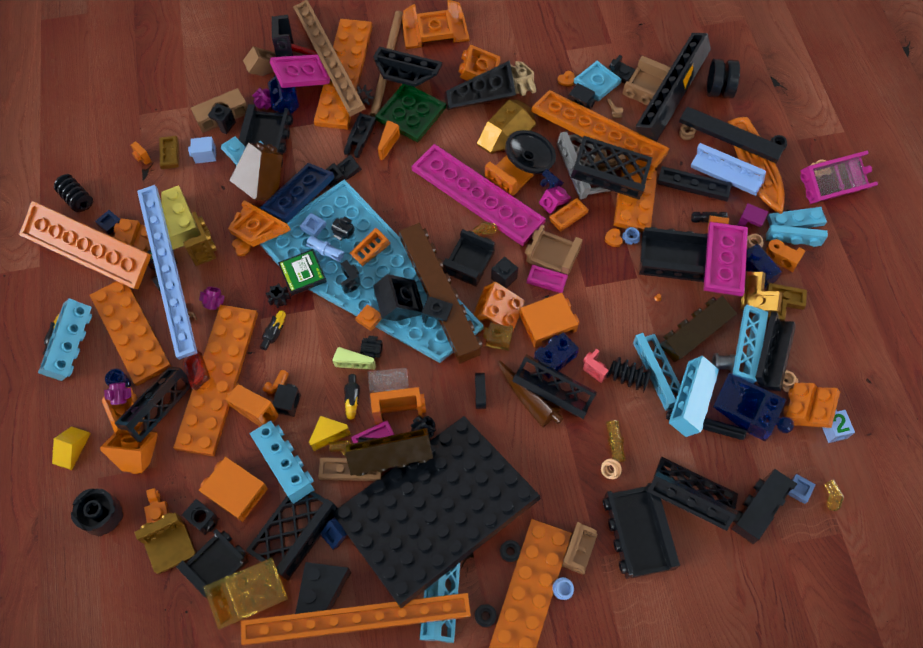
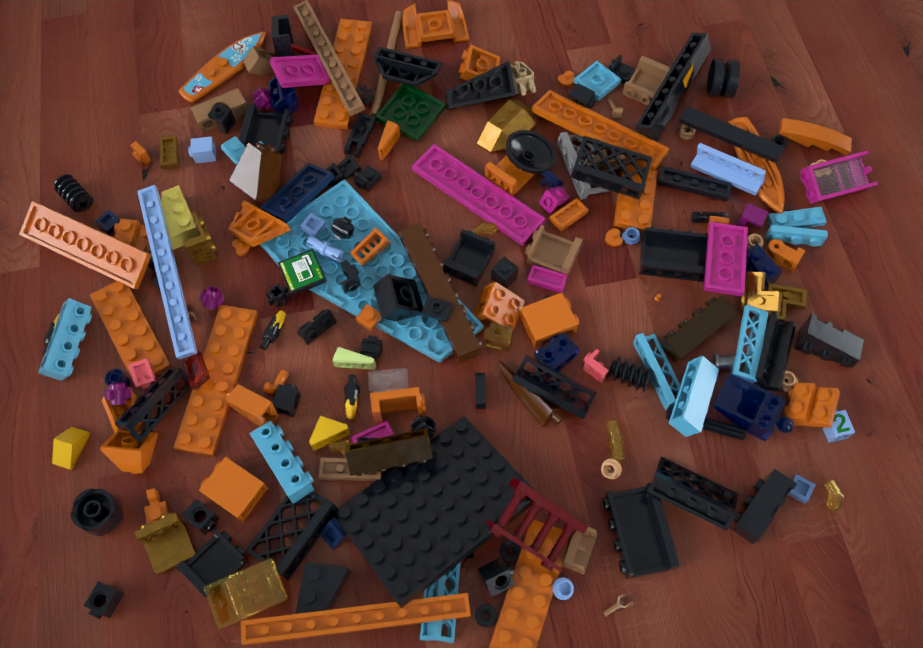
none -> black brick [84,581,124,619]
none -> coral bracket [128,358,158,390]
none -> piece [179,31,266,103]
none -> black hinge [297,309,337,345]
none -> black bracket [353,165,382,192]
none -> black brick [478,557,515,597]
none -> dark red fence [485,478,588,572]
none -> medium nougat hand [603,594,634,617]
none -> orange slope [780,118,852,155]
none -> black wedge [795,313,864,368]

